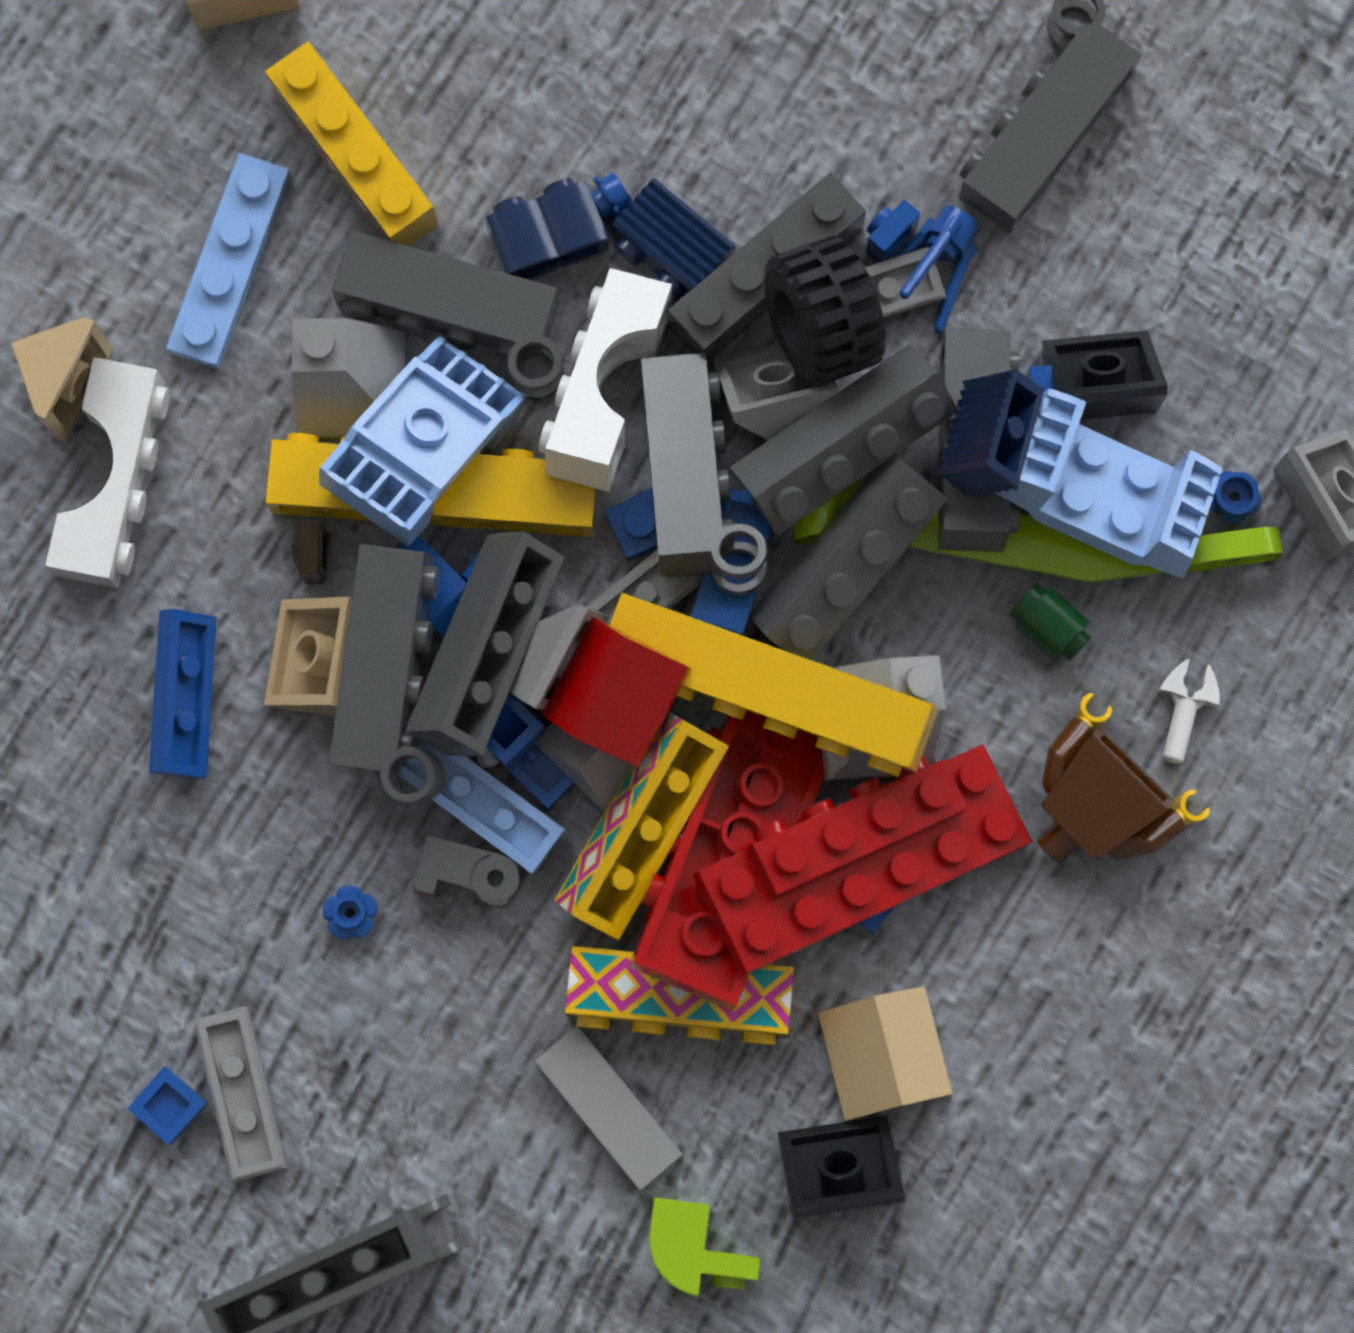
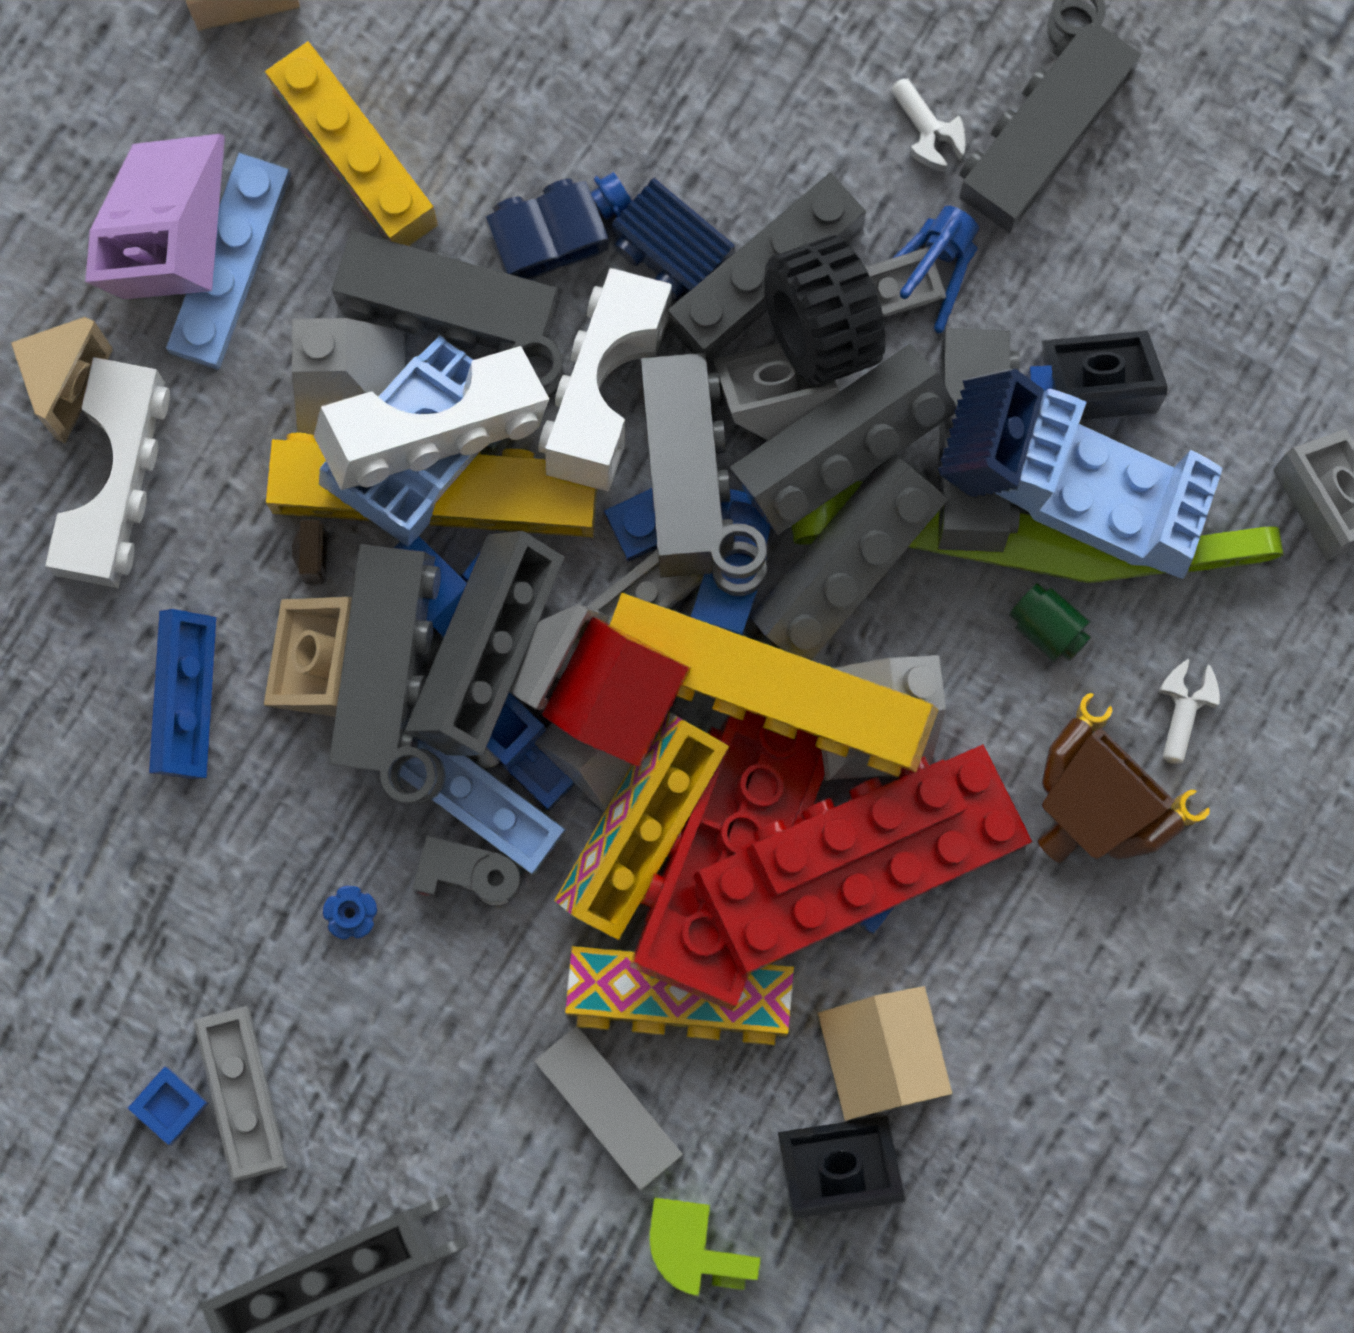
blue plate [866,199,920,263] -> none
blue plate [1210,471,1261,524] -> none
none -> lavender slope [85,134,225,300]
none -> white arch [314,346,549,490]
none -> white bar [891,79,965,172]

